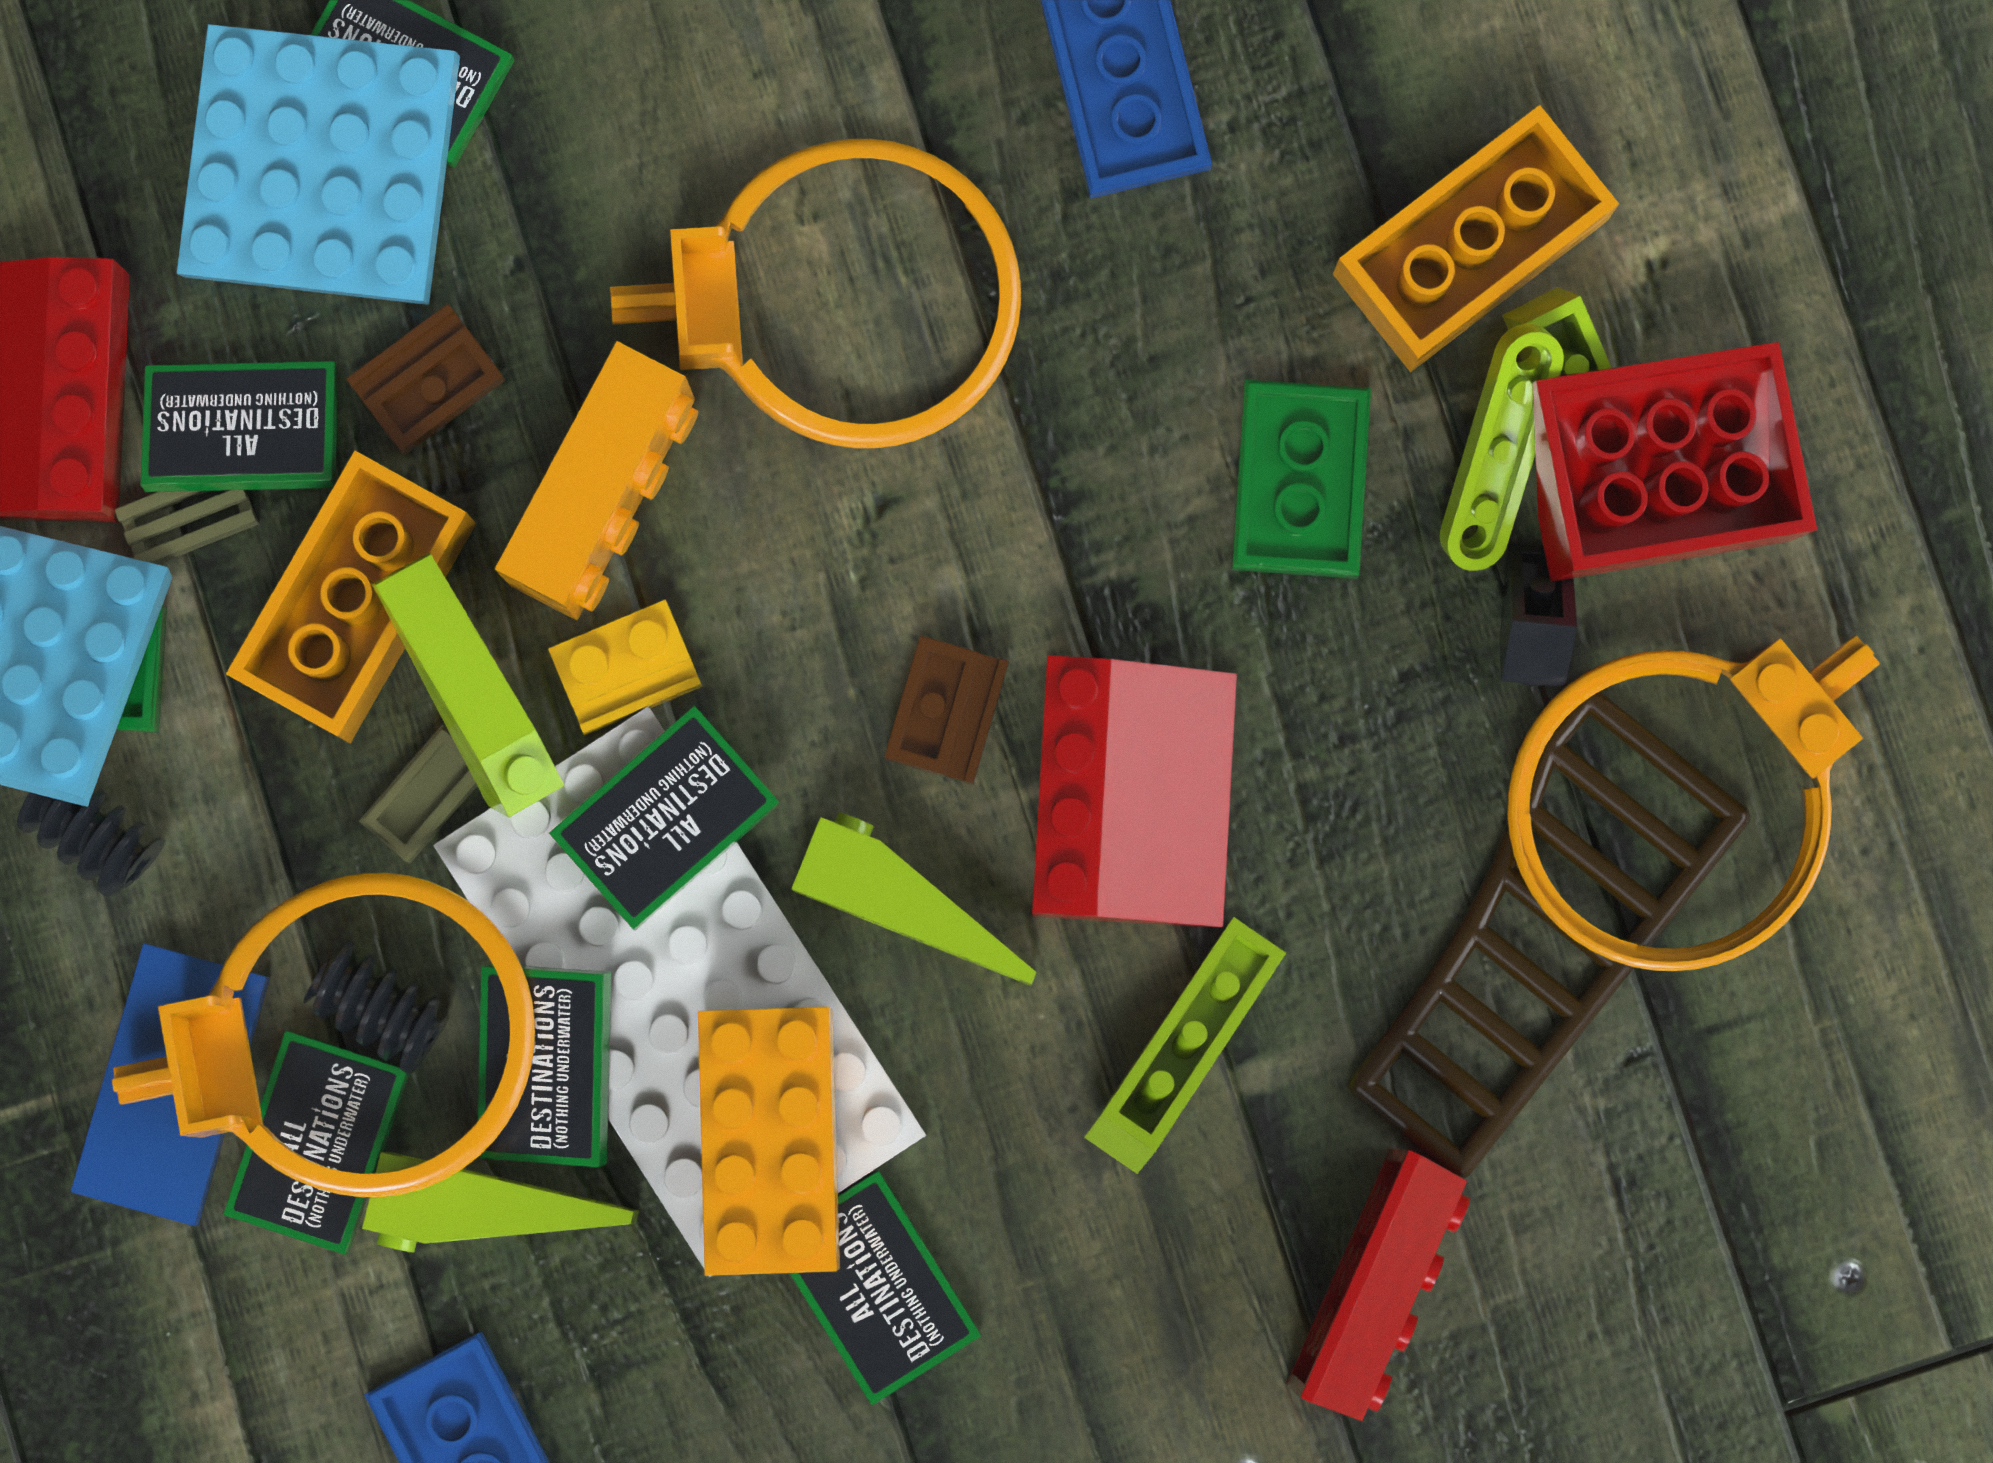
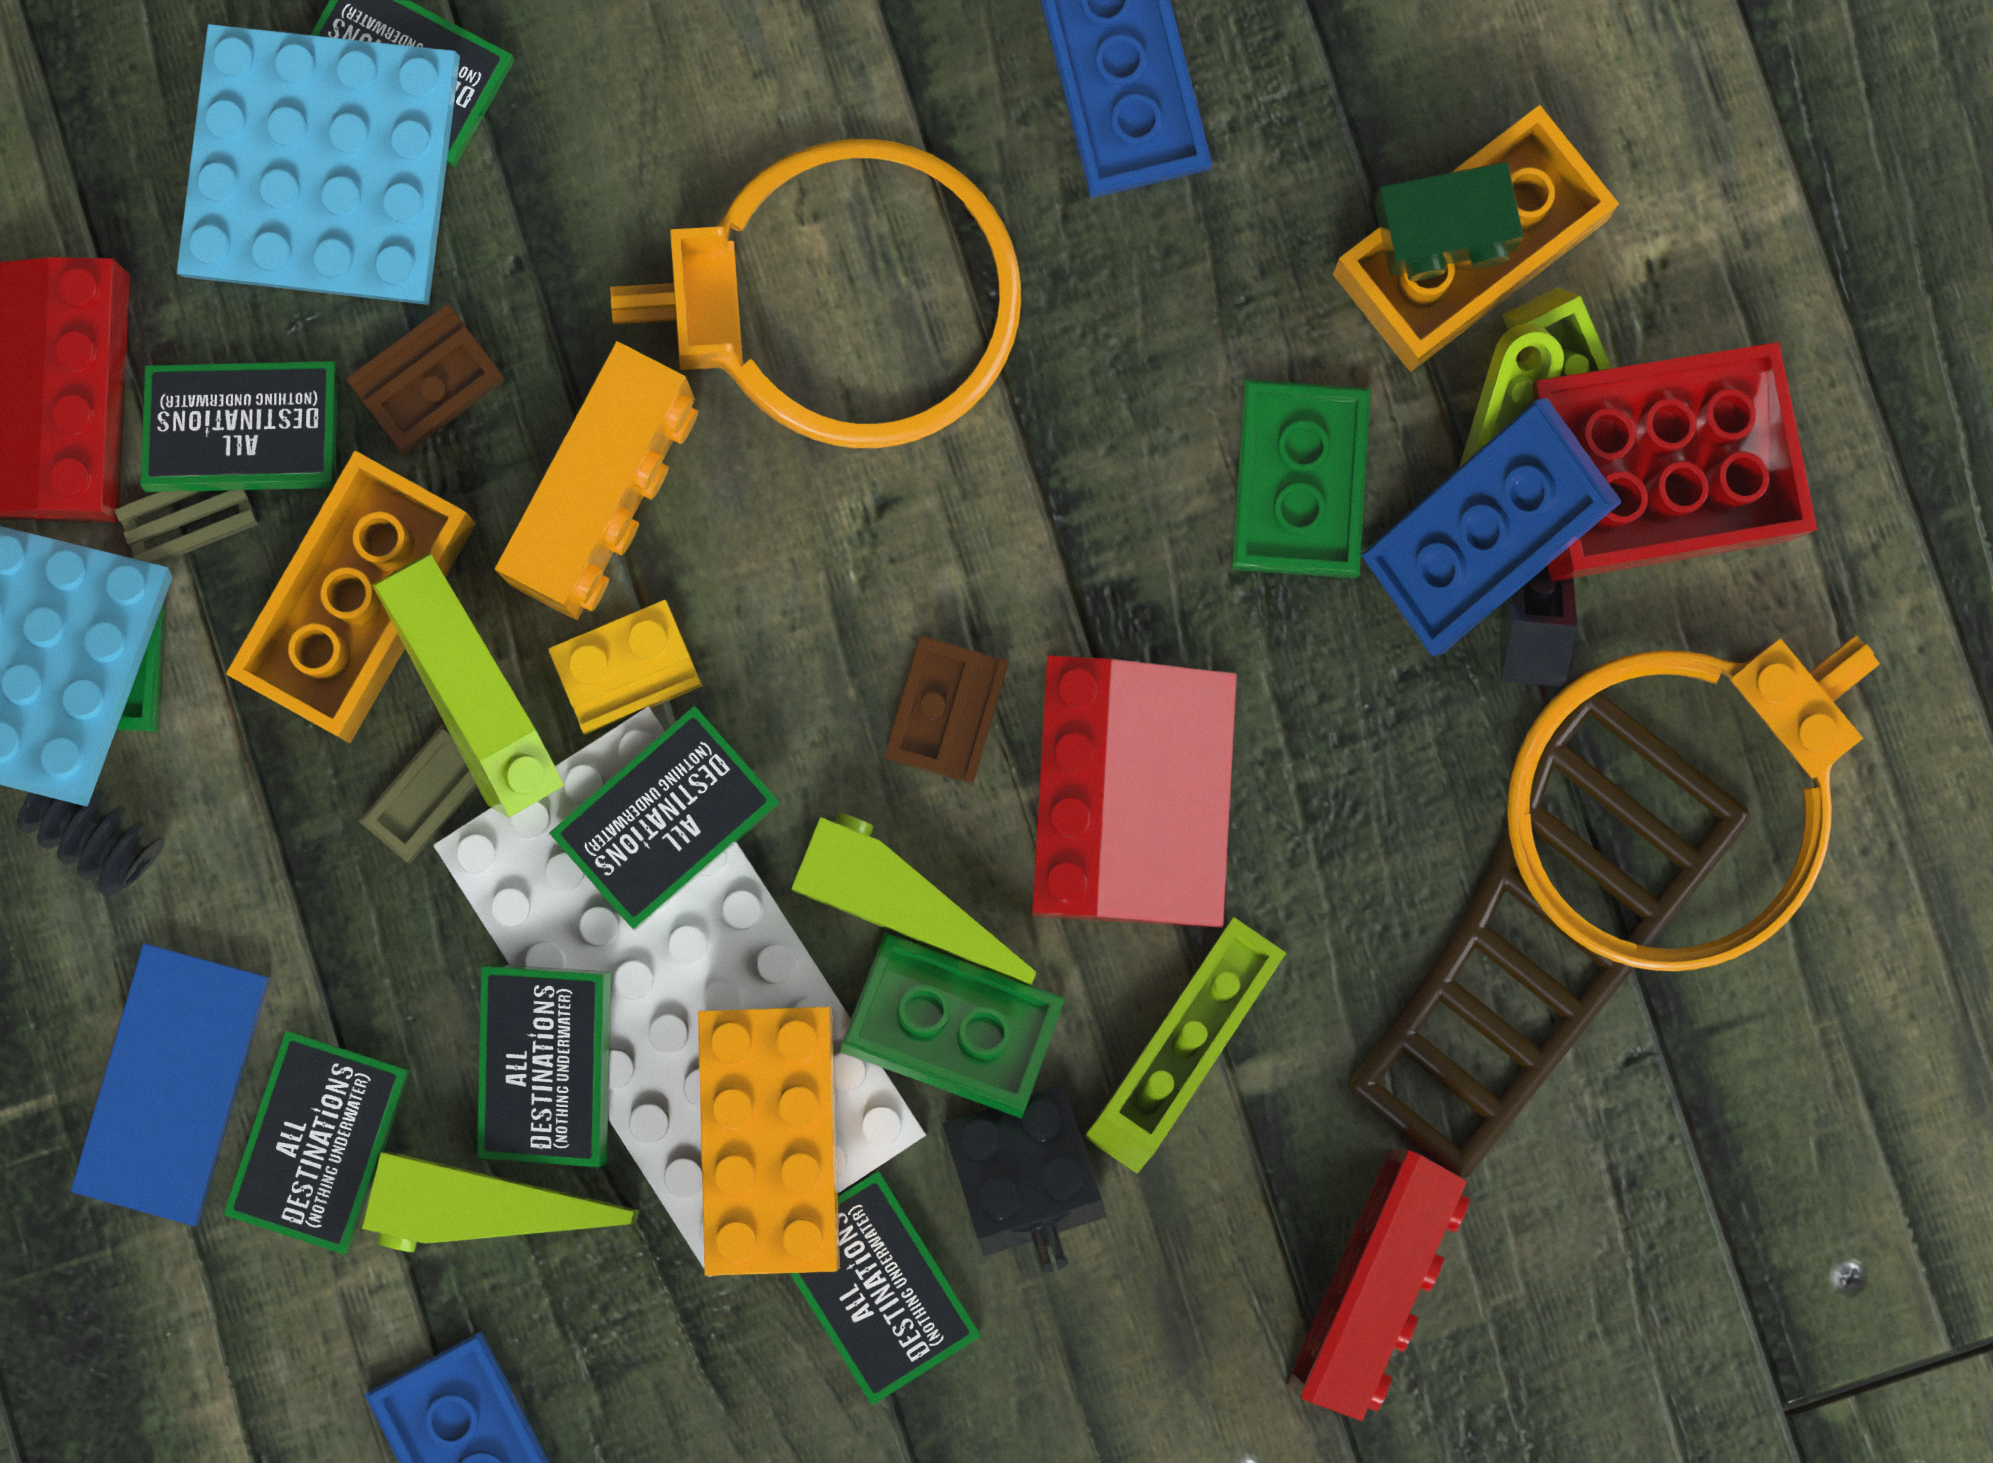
light orange brick [112,873,535,1197] -> none
black piece [303,940,449,1074] -> none
none -> green tile [840,932,1066,1119]
none -> black plate [942,1084,1107,1273]
none -> blue tile [1361,398,1622,657]
none -> dark green brick [1374,162,1524,281]

